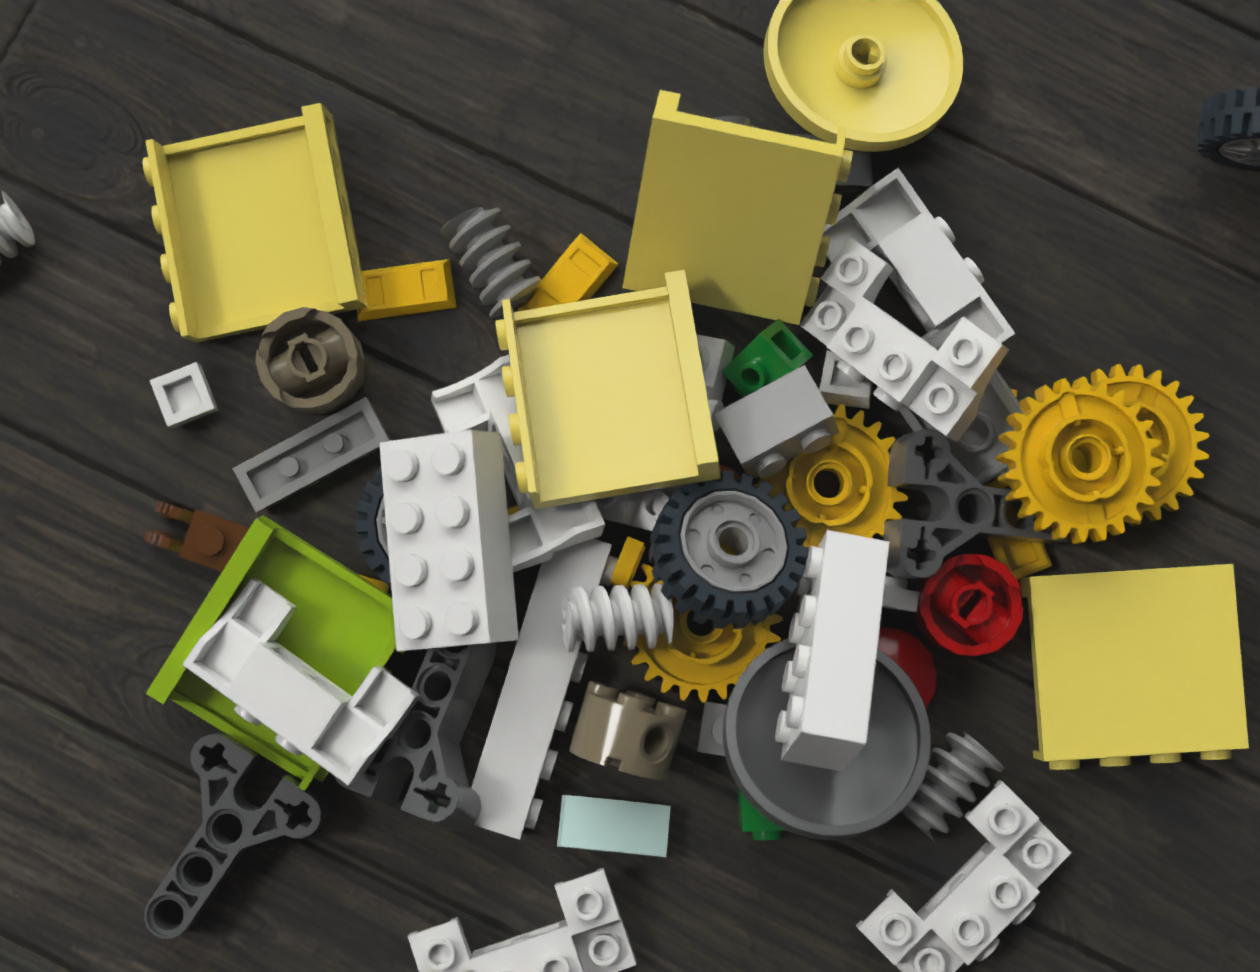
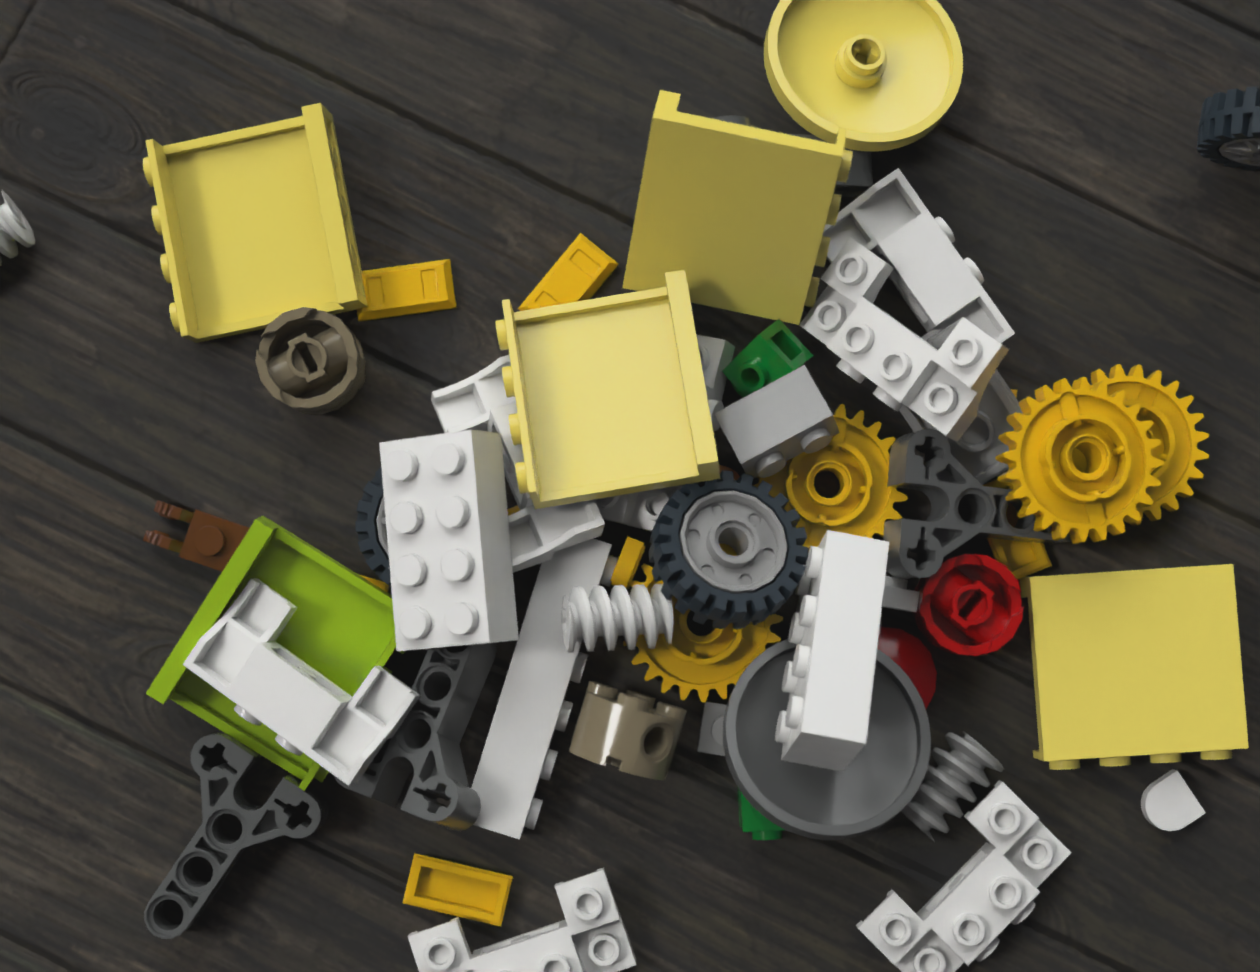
white plate [150,362,218,429] -> none
light grey plate [232,397,391,514] -> none
light grey piece [440,207,541,319] -> none
light aqua slope [557,795,671,857] -> none
white plate [819,351,873,409] -> none
none -> yellow tile [402,853,513,927]
none -> white tile [1141,769,1206,831]

